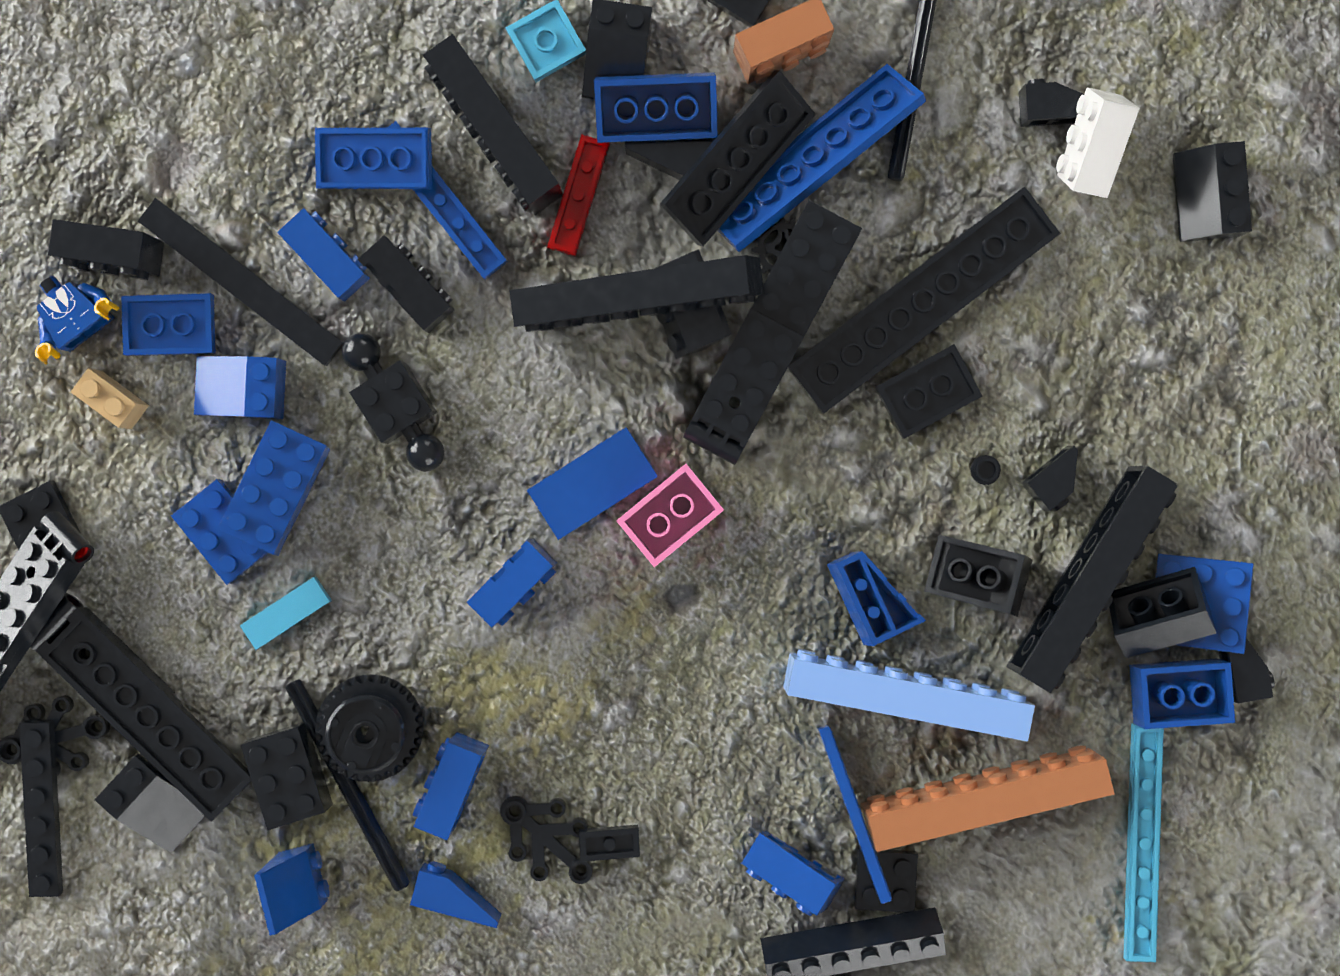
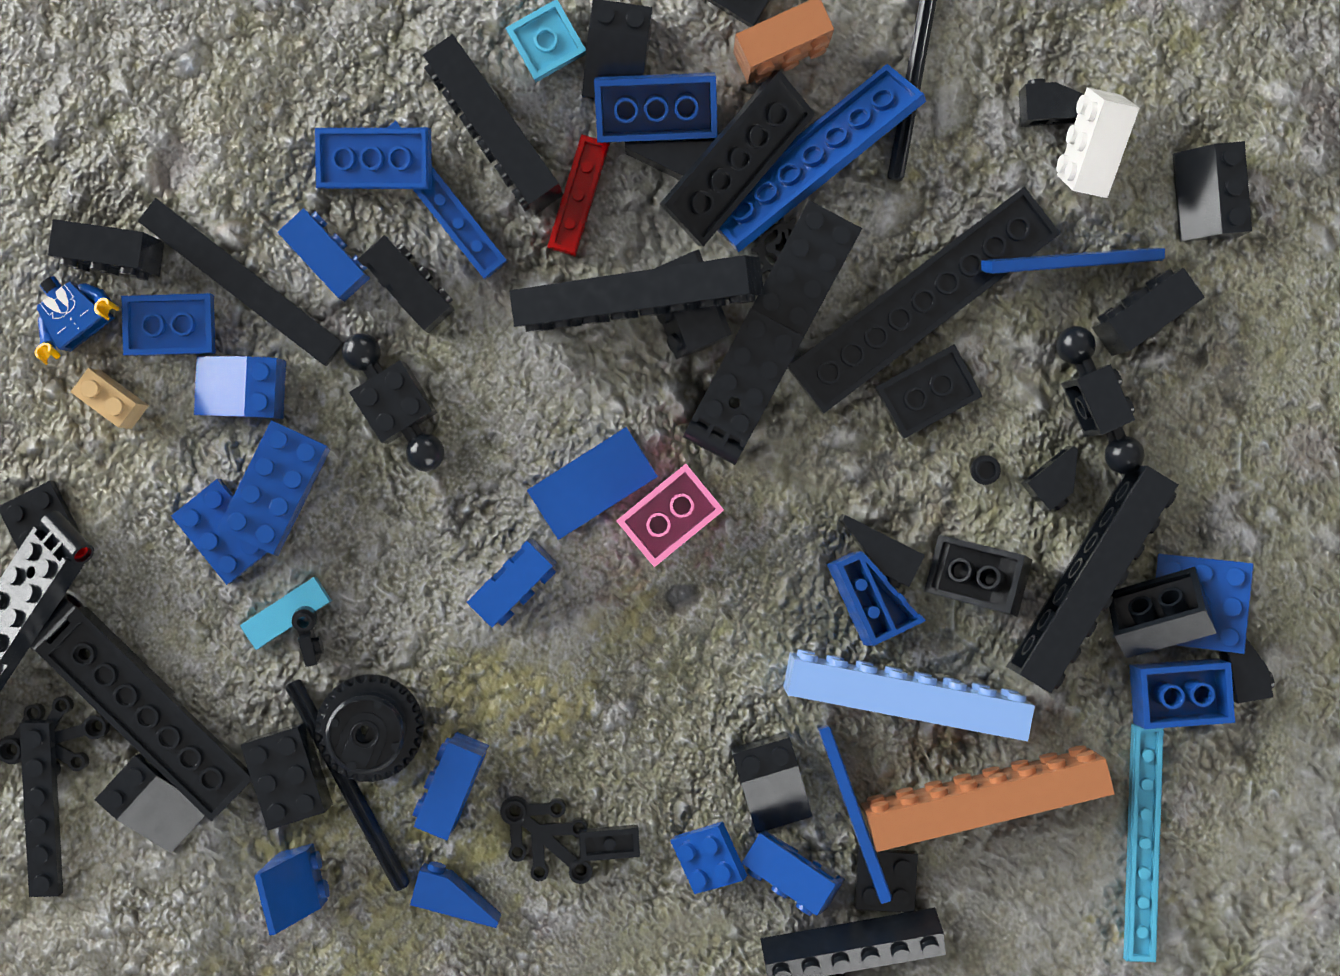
none -> black plate [292,606,324,667]
none -> blue plate [670,821,748,894]
none -> black slope [731,731,813,834]
none -> black slope [839,514,925,589]
none -> blue tile [981,248,1165,274]
none -> black brick [1056,326,1145,474]
none -> black brick [1091,268,1205,356]

